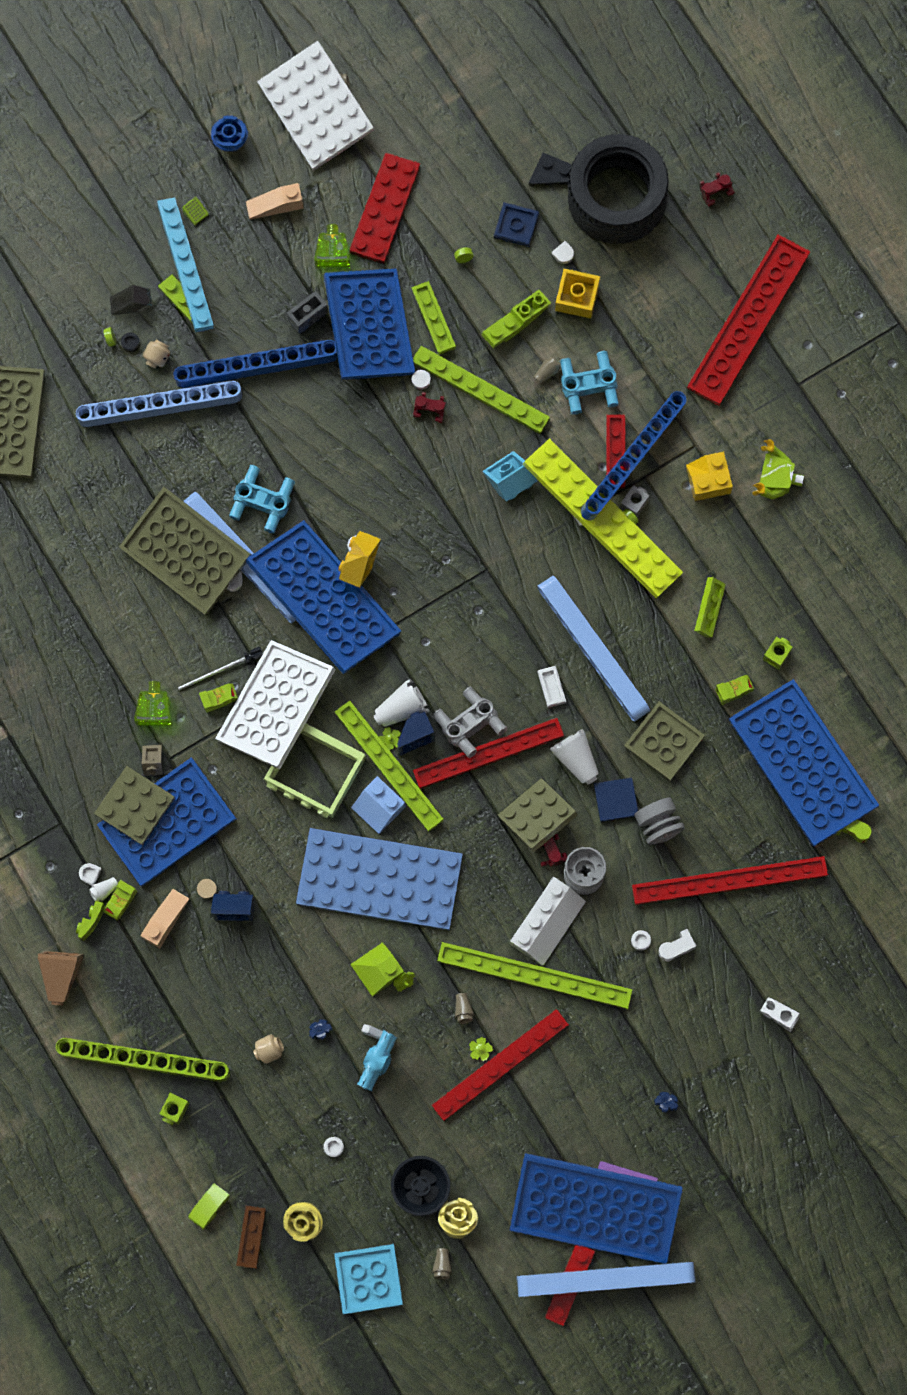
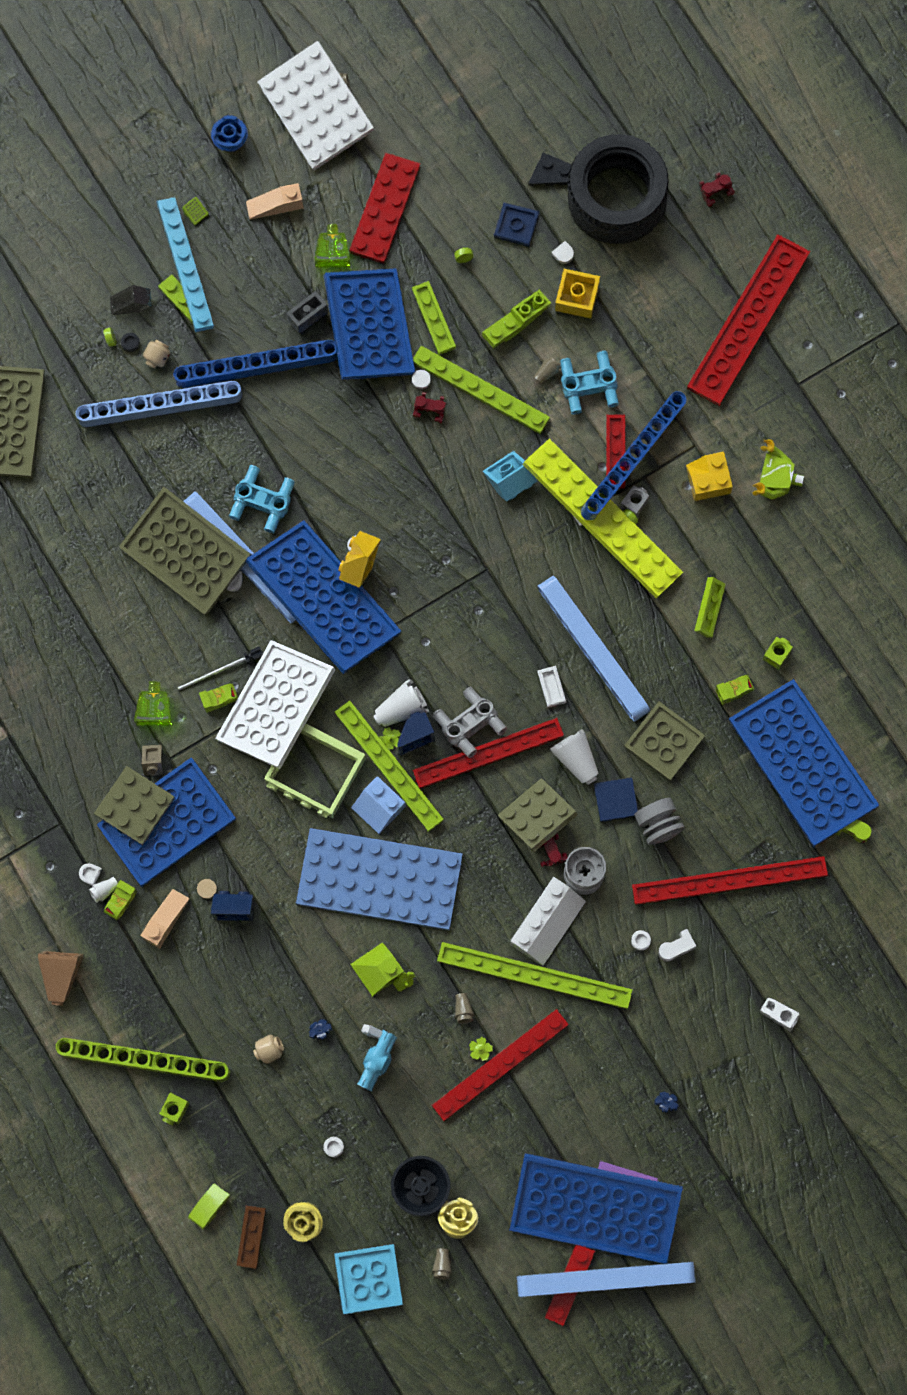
lime slope [76,901,105,941] -> none

